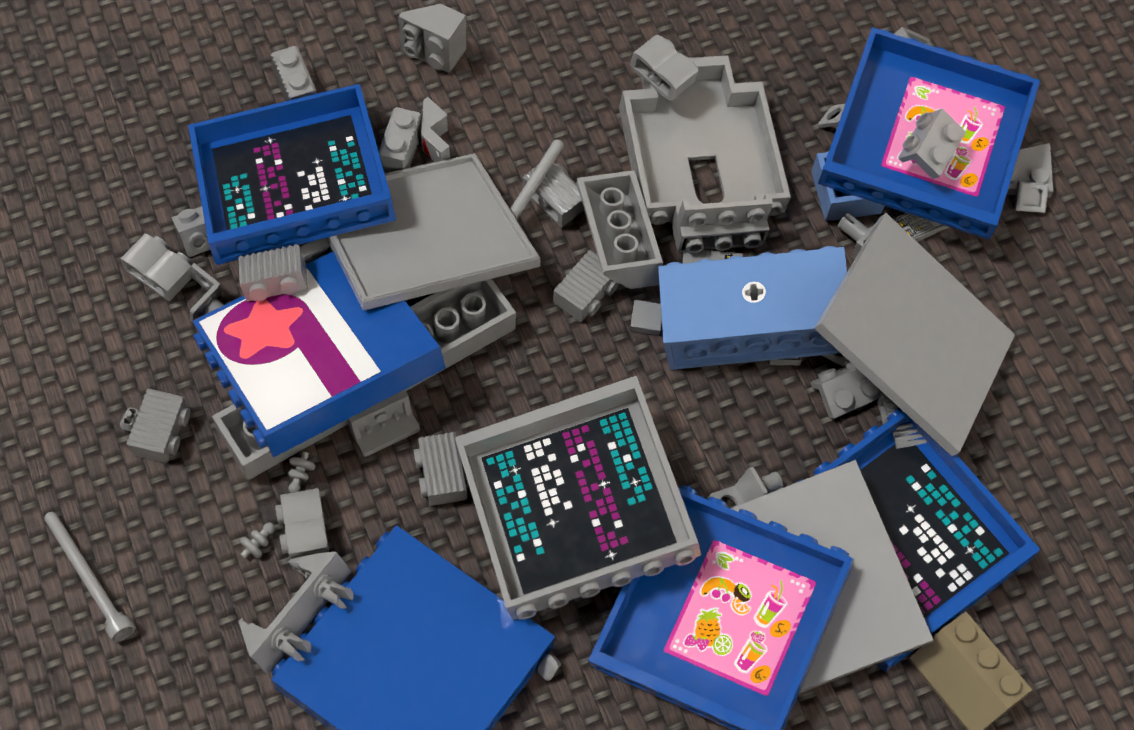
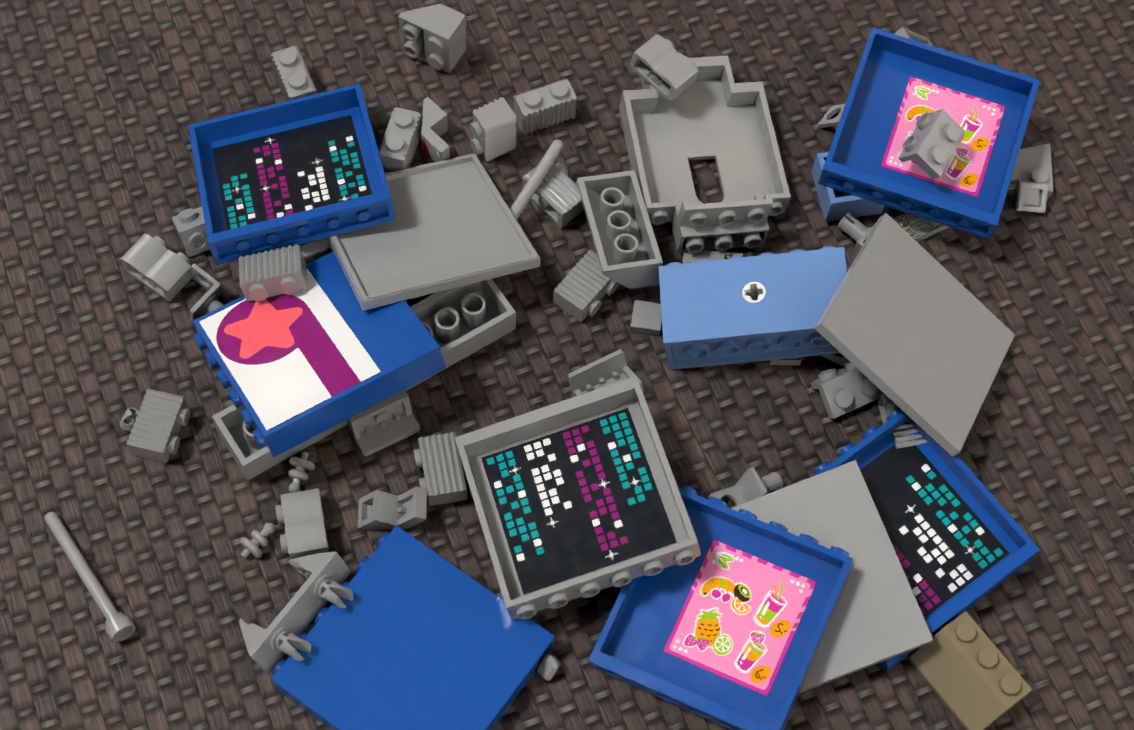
none -> light grey slope [357,486,427,530]
none -> light grey brick [469,97,517,162]
none -> light grey brick [513,78,577,135]
none -> light grey bracket [568,349,644,397]

